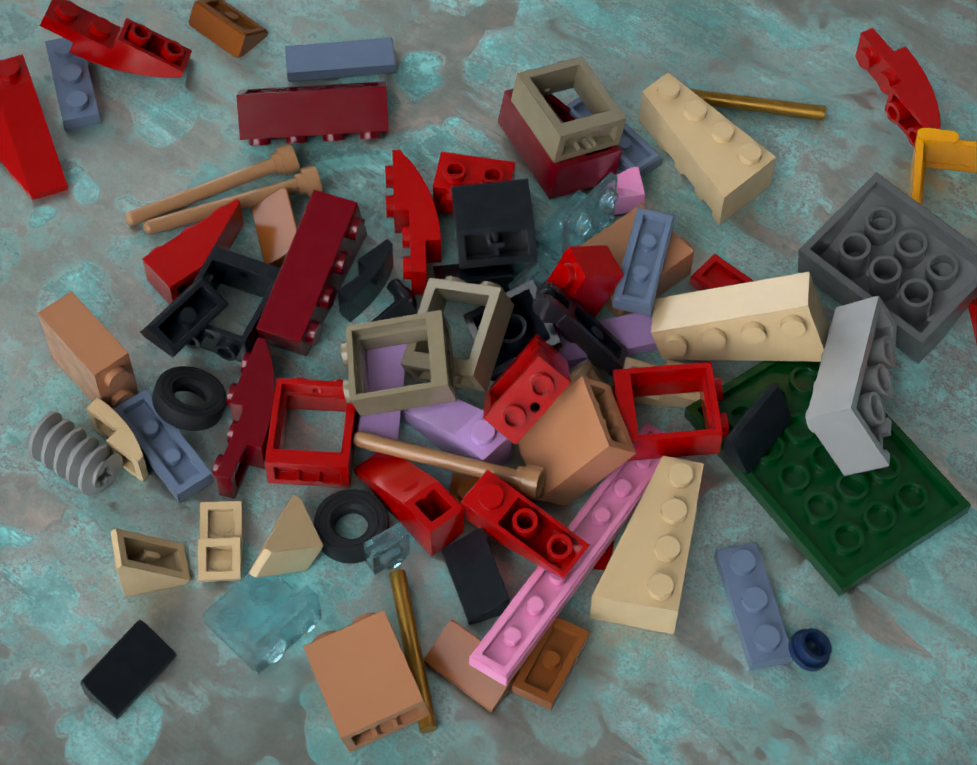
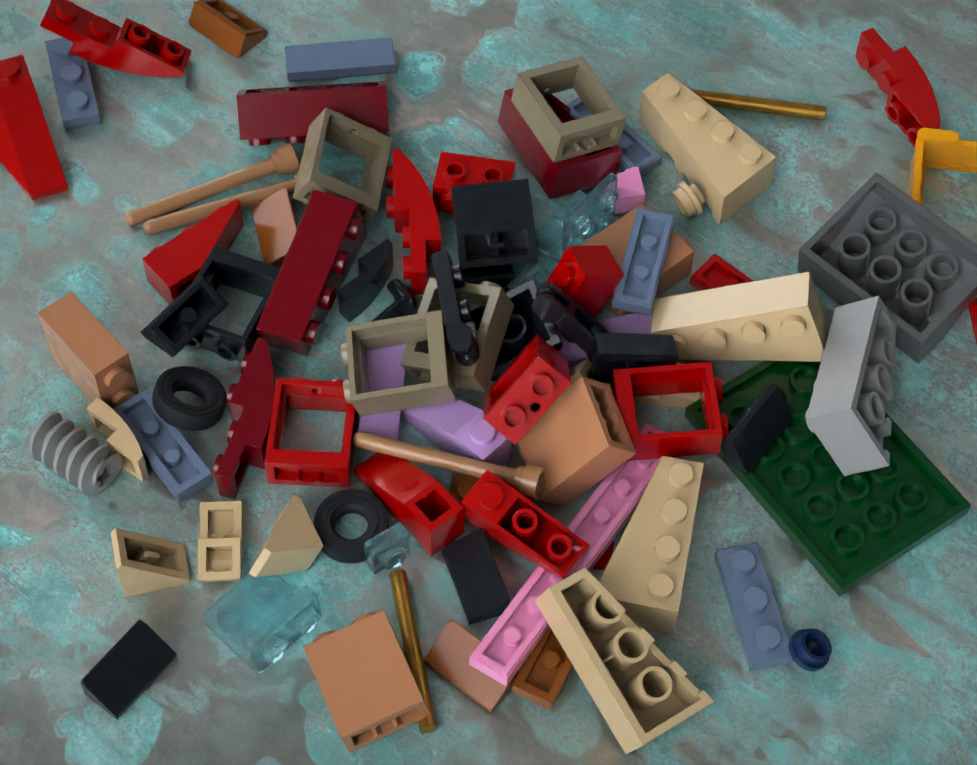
none -> dark tan window [293,108,392,223]
none -> black hinge [431,250,480,367]
none -> tan wedge [534,568,715,754]
none -> black slope [591,333,679,383]
none -> tan plate [671,181,705,218]

